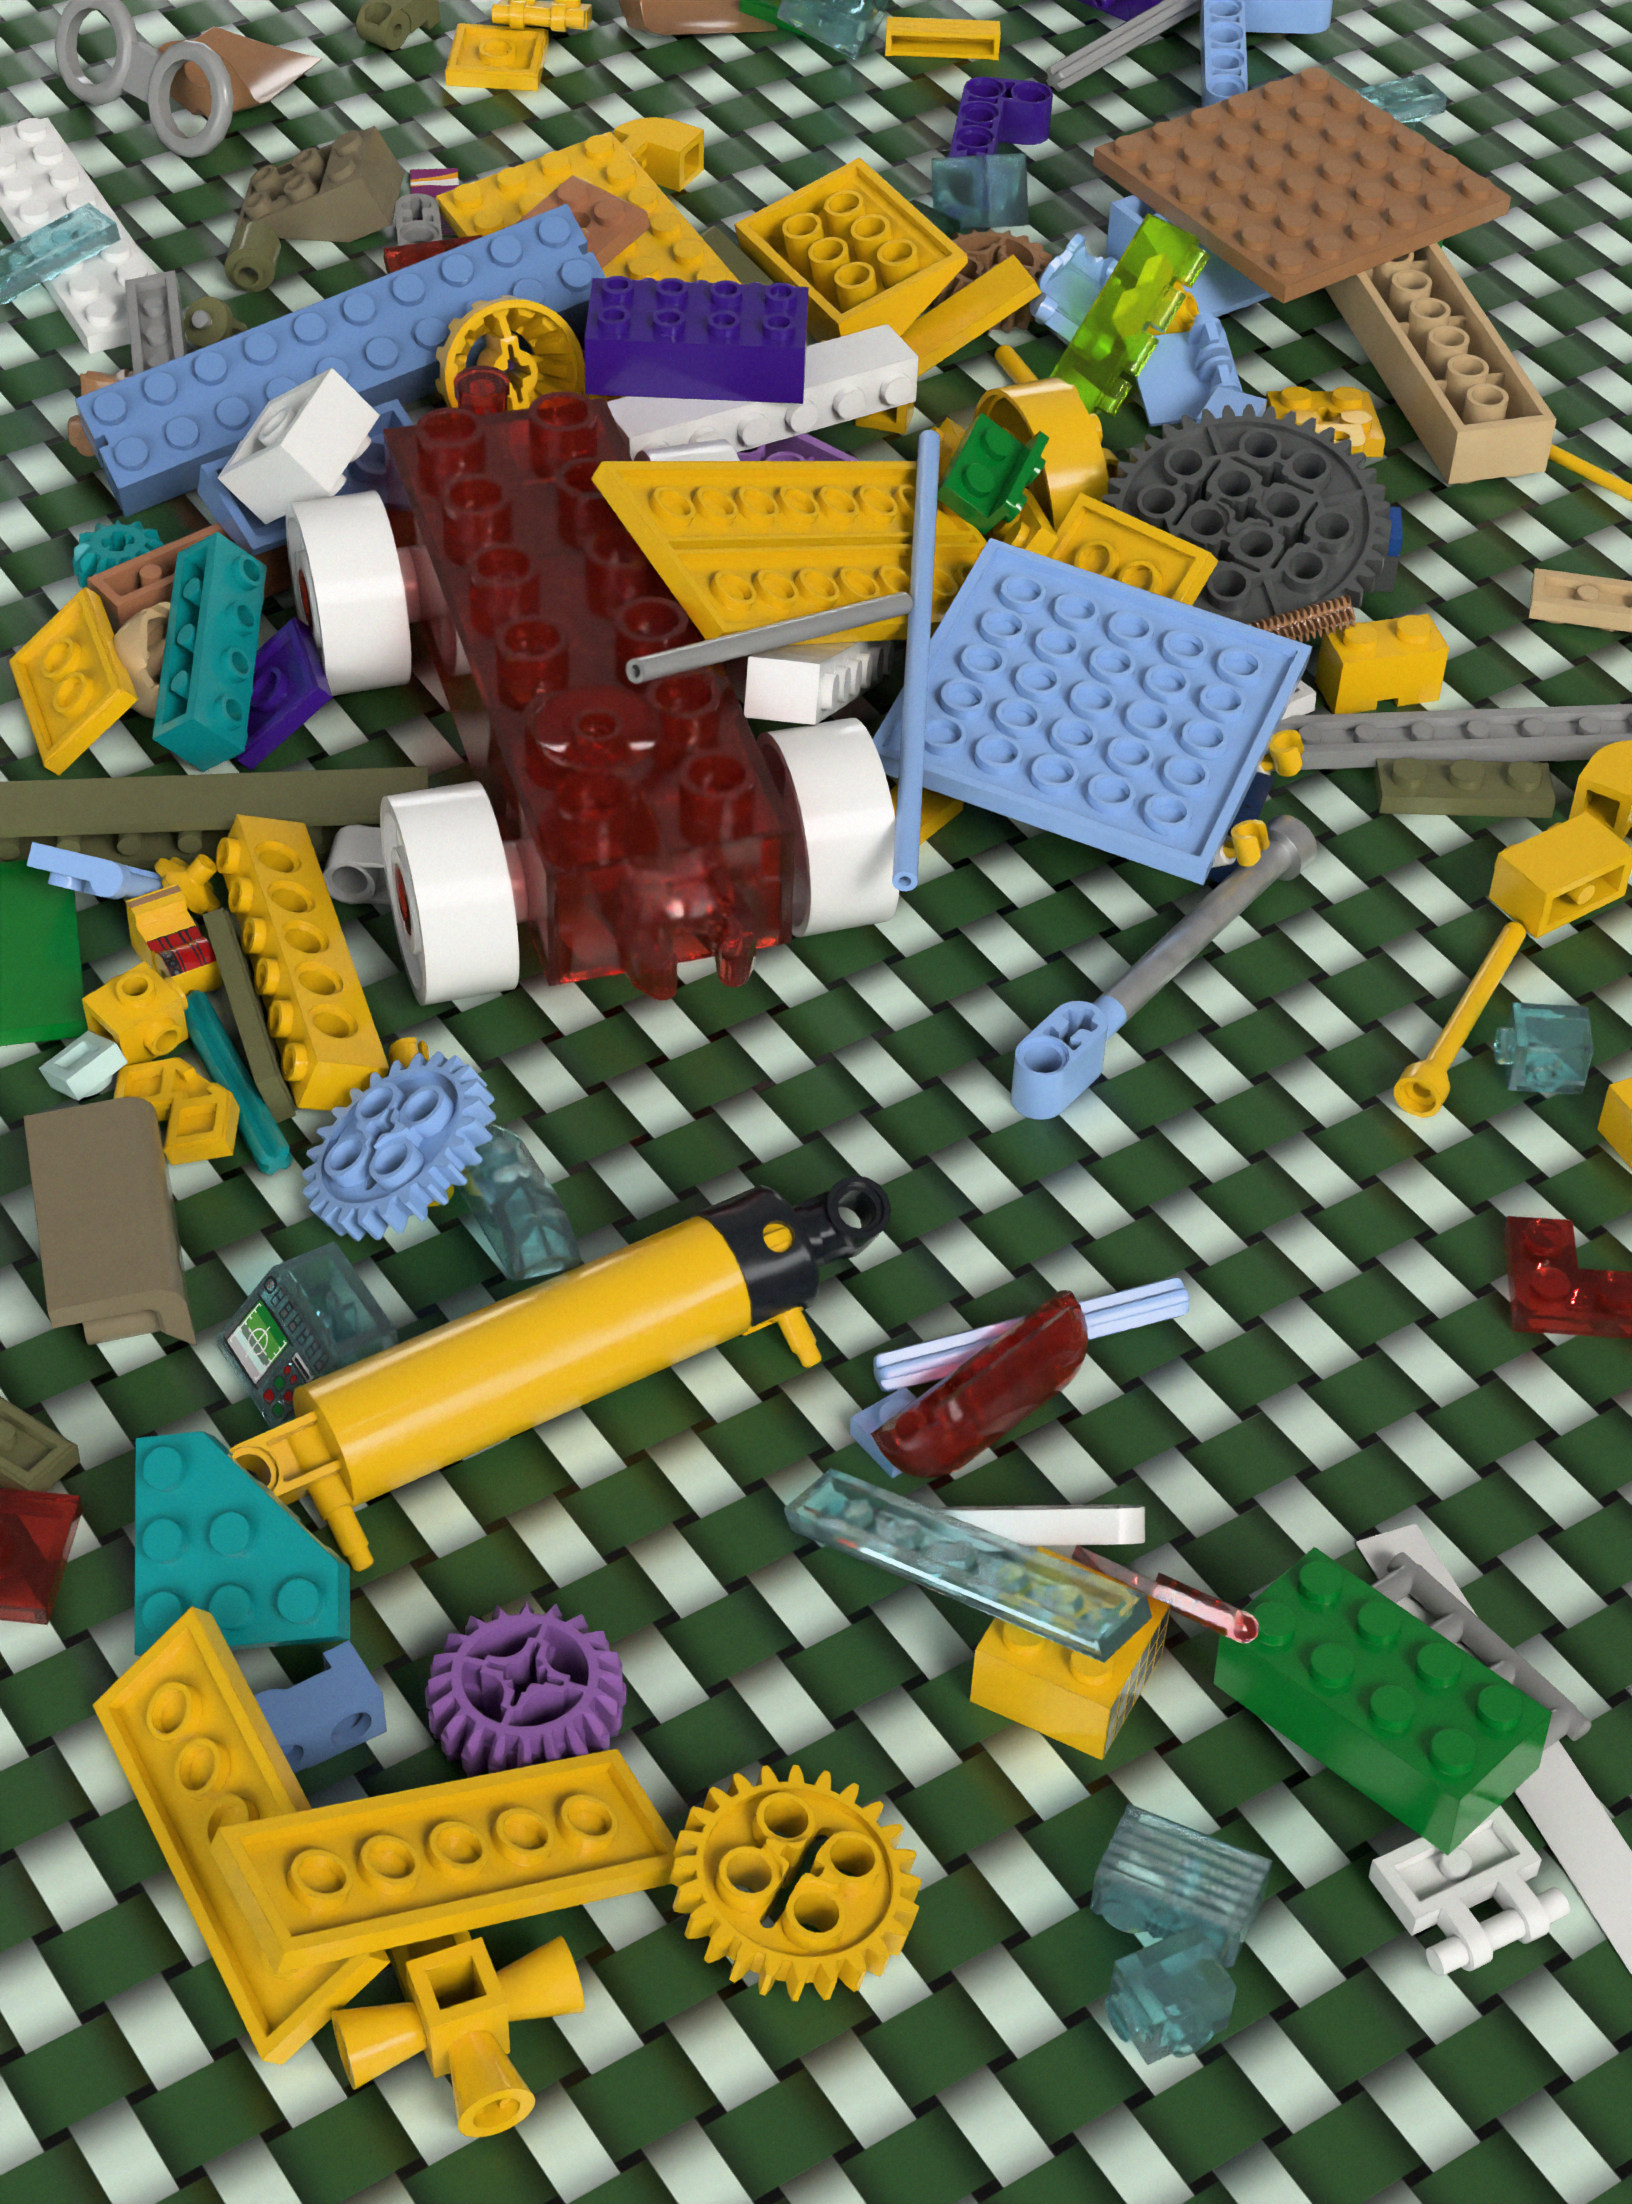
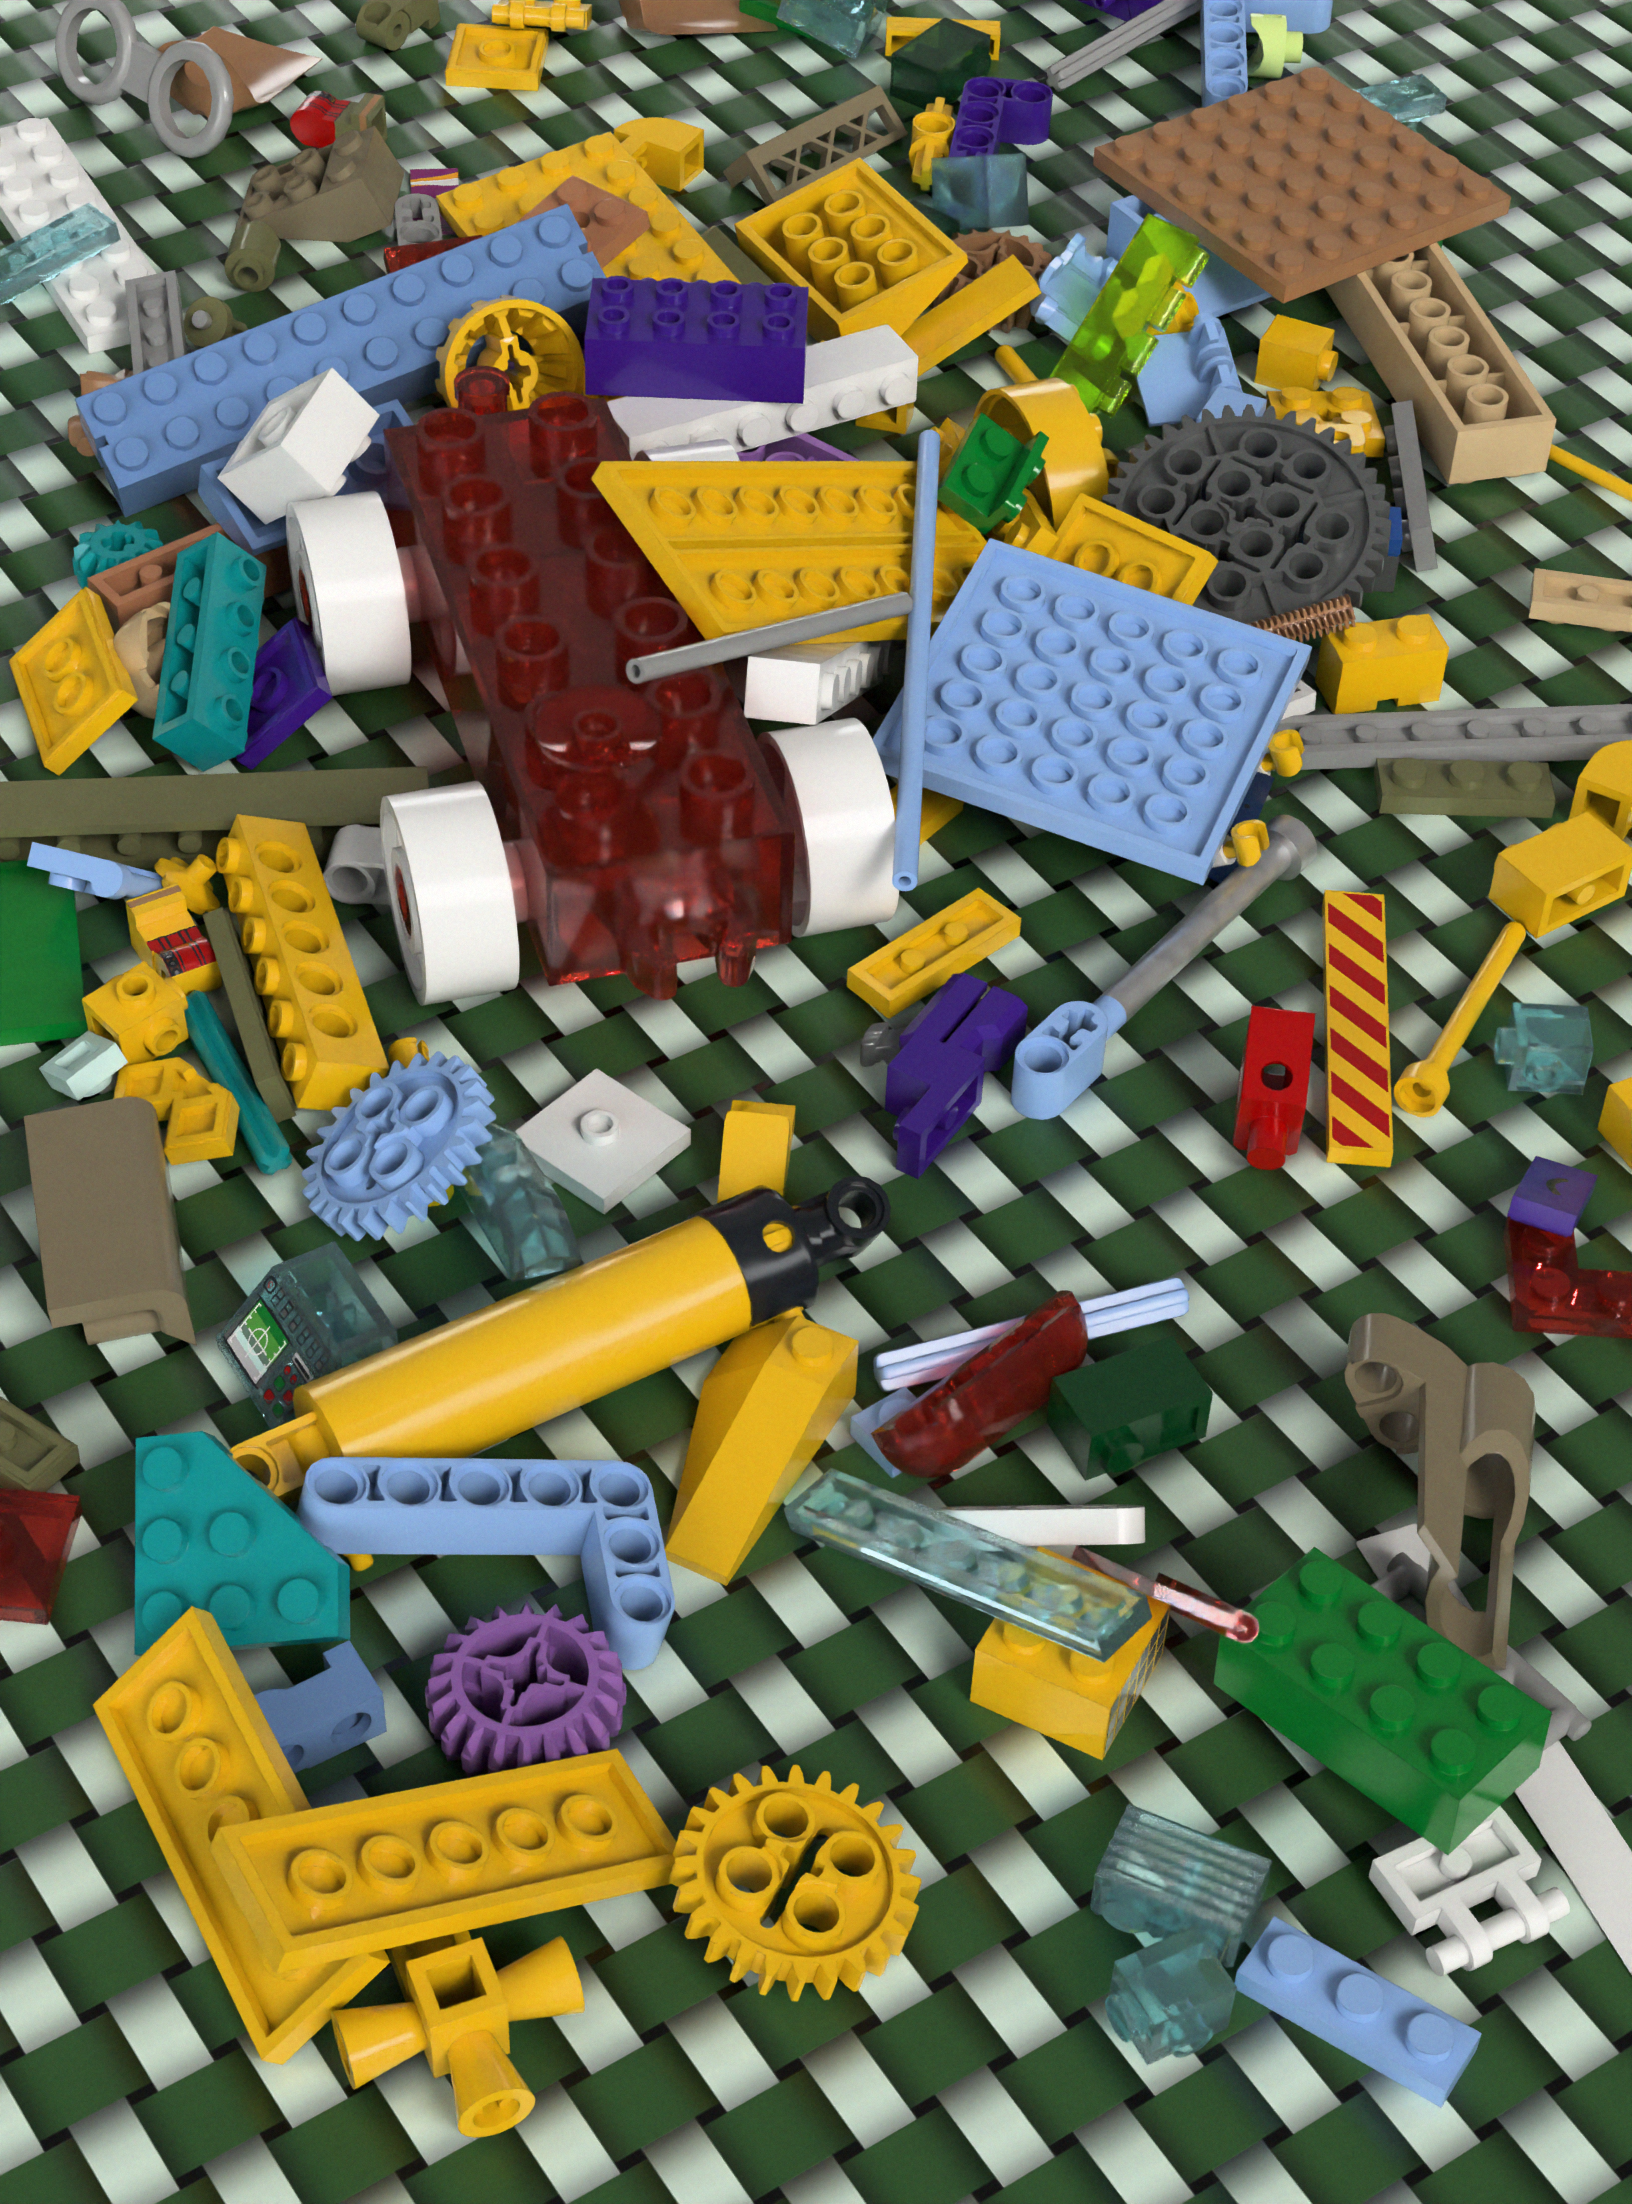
none -> leg [290,91,388,148]
none -> light blue beam [296,1457,675,1670]
none -> white plate [509,1068,691,1214]
none -> yellow wedge [665,1316,859,1586]
none -> yellow slope [717,1100,796,1203]
none -> dark tan fence [723,84,908,206]
none -> yellow plate [847,887,1021,1019]
none -> dark purple plate [860,973,1028,1179]
none -> clear green brick [890,17,991,110]
none -> yellow axle [909,97,955,191]
none -> dark green brick [1047,1336,1213,1481]
none -> red torso [1233,1006,1316,1170]
none -> light blue plate [1233,1916,1482,2108]
none -> yellowish green piece [1247,13,1303,79]
none -> yellow brick [1254,314,1338,391]
none -> yellow tile [1322,890,1393,1168]
none -> dark tan panel [1344,1313,1536,1670]
none -> light grey plate [1384,400,1438,572]
none -> dark purple tile [1507,1156,1598,1237]

